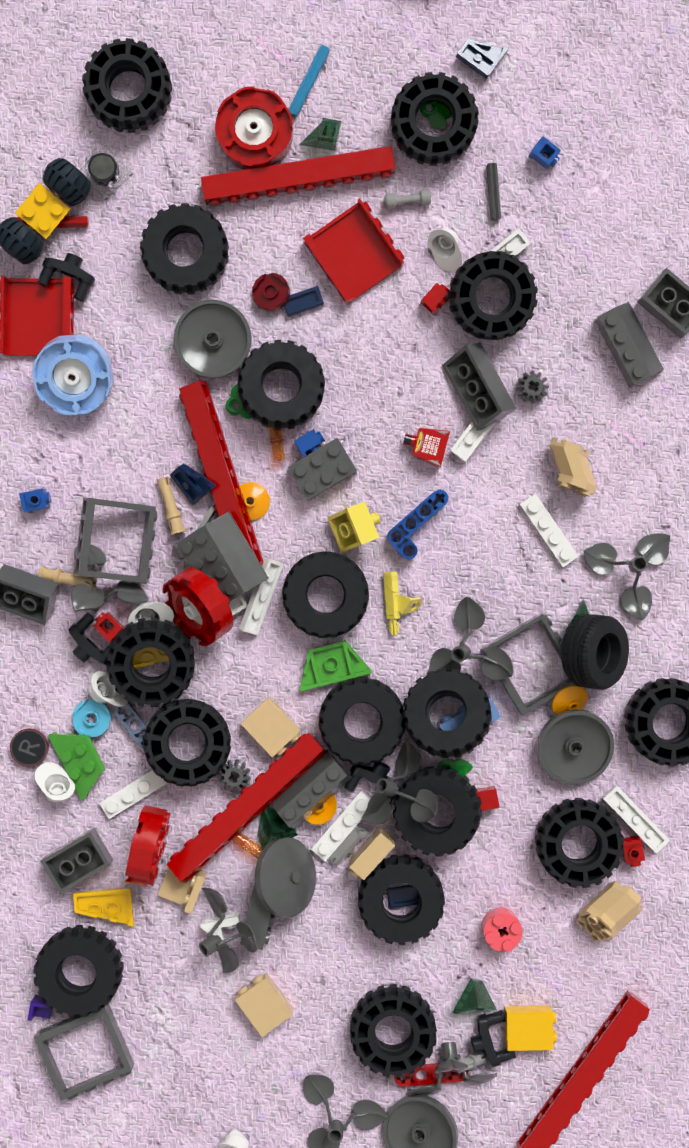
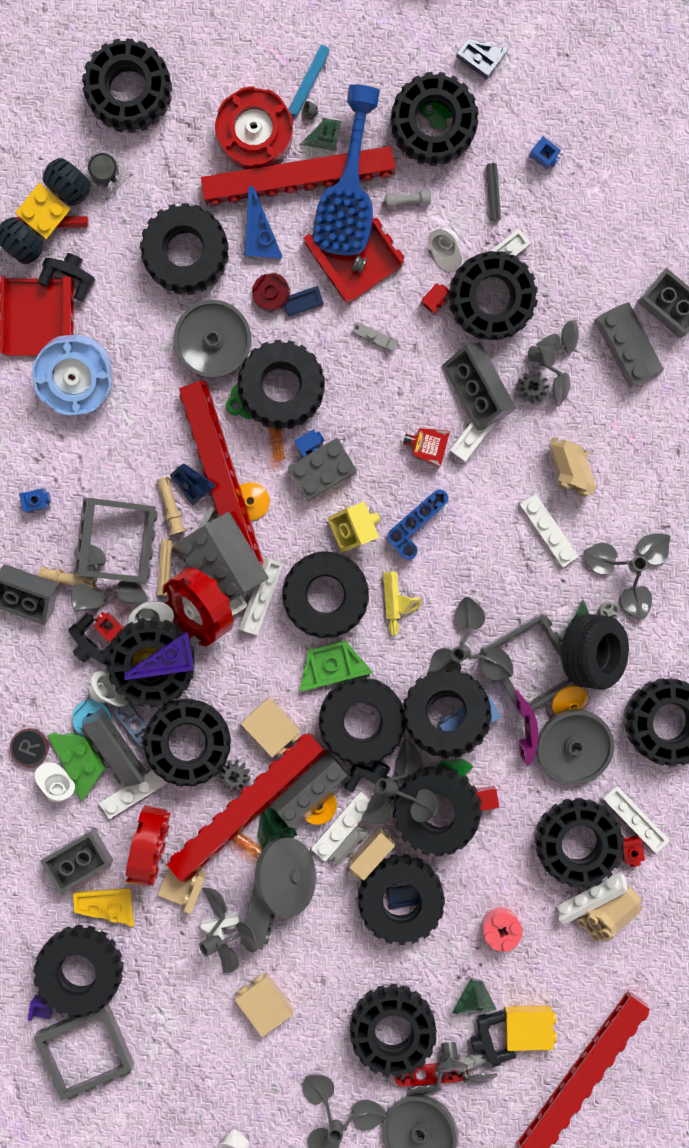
none -> dark grey slope [81,708,145,787]
none -> dark purple wing [124,632,194,680]
none -> tan axle [157,539,172,596]
none -> blue wing [245,186,282,258]
none -> dark grey hinge [302,101,318,118]
none -> blue piece [313,84,380,256]
none -> dark grey bush [352,255,367,275]
none -> light grey piece [352,322,398,351]
none -> magenta slope [514,690,539,766]
none -> dark grey plant [528,320,579,407]
none -> white plate [557,873,628,925]
none -> light grey wheel [598,602,620,619]

